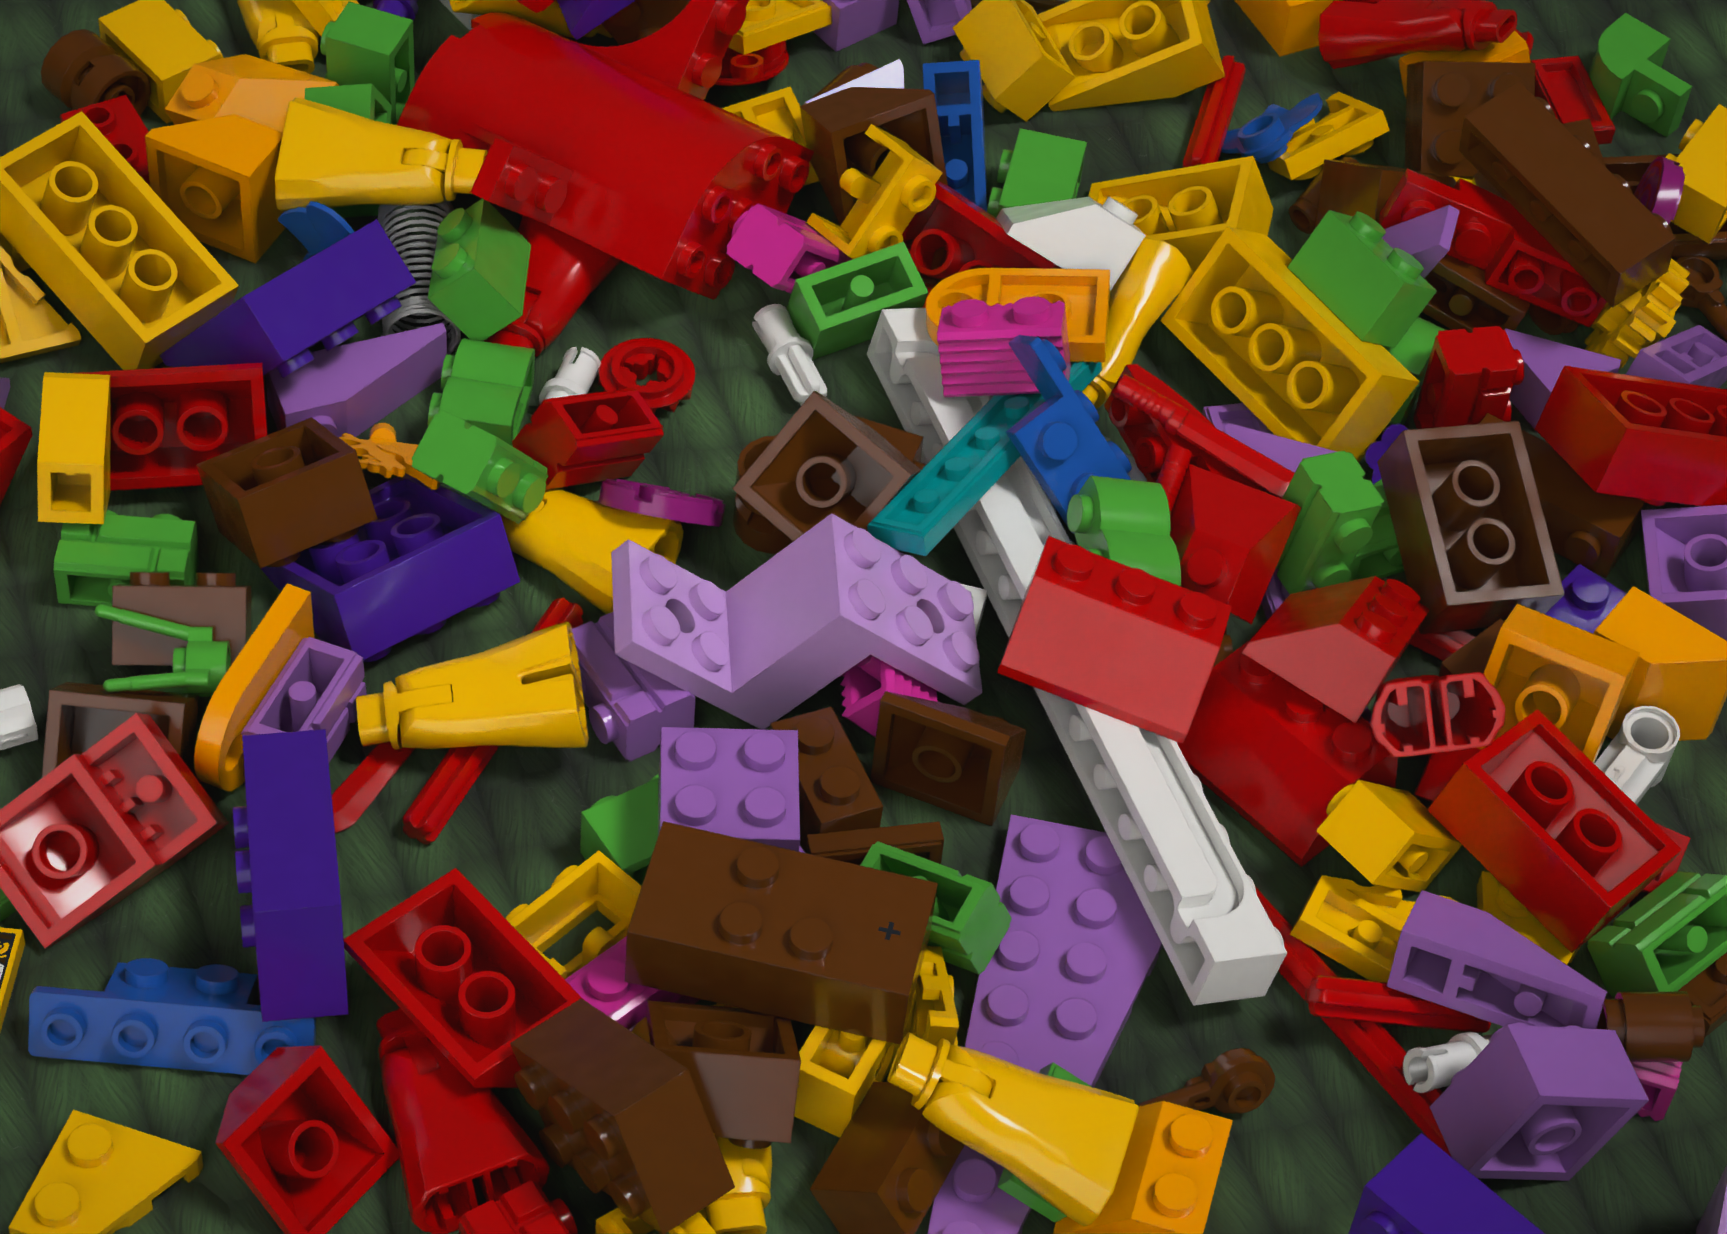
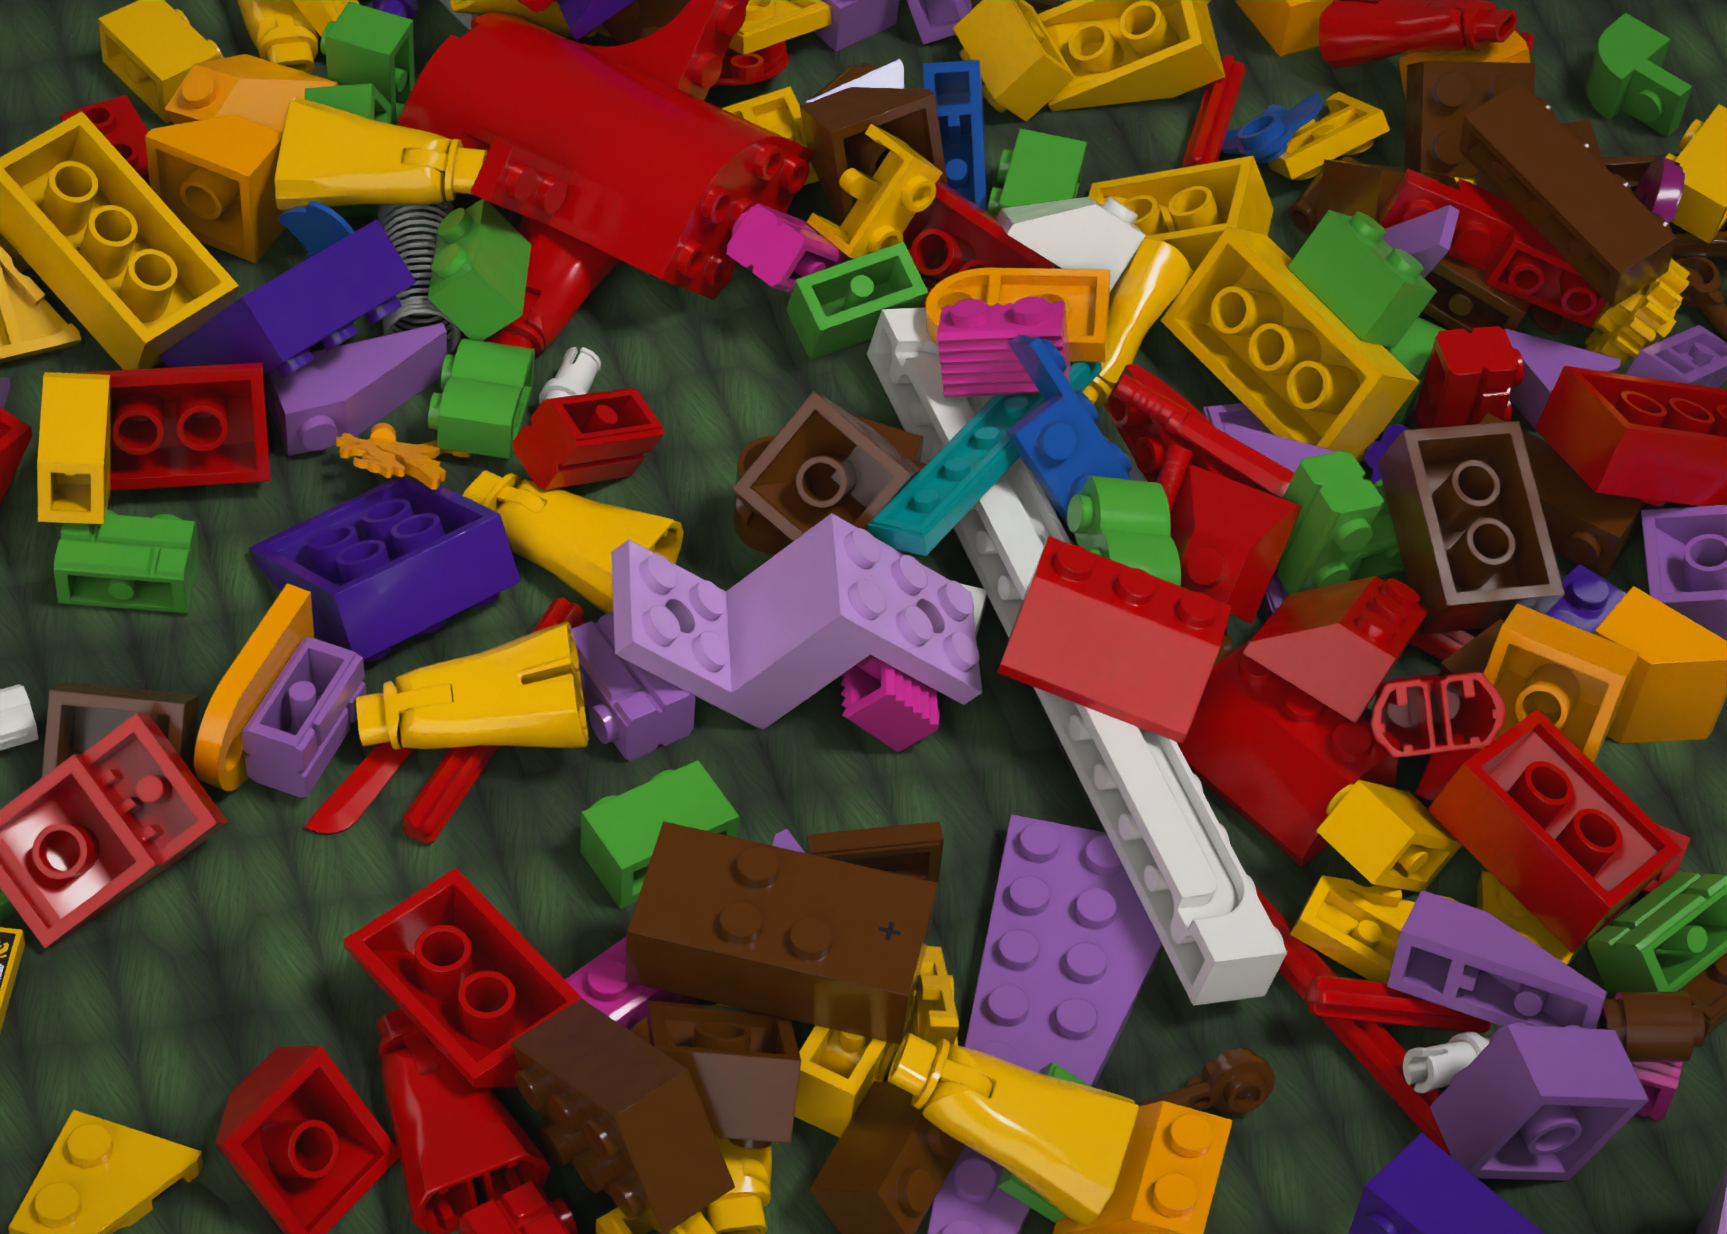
blue bracket [28,958,317,1075] -> none
reddish brown wheel [41,29,151,116] -> none
bright green plant [95,604,231,697] -> none
reddish brown brick [112,572,251,666] -> none
reddish brown brick [196,417,378,568] -> none
dark purple brick [233,729,348,1022] -> none
bright green brick [411,410,548,524] -> none
yellow window [505,850,642,979] -> none
red gear [598,338,695,413] -> none
magenta tile [598,479,726,527] -> none
medium lavender brick [658,727,800,852] -> none
white axle [752,304,827,406] -> none
reddish brown brick [770,707,883,852] -> none
bright green brick [861,841,1012,975] -> none
reddish brown slope [870,691,1026,826] -> none
red tile [1530,55,1616,145] -> none
white piece [1594,706,1680,805] -> none

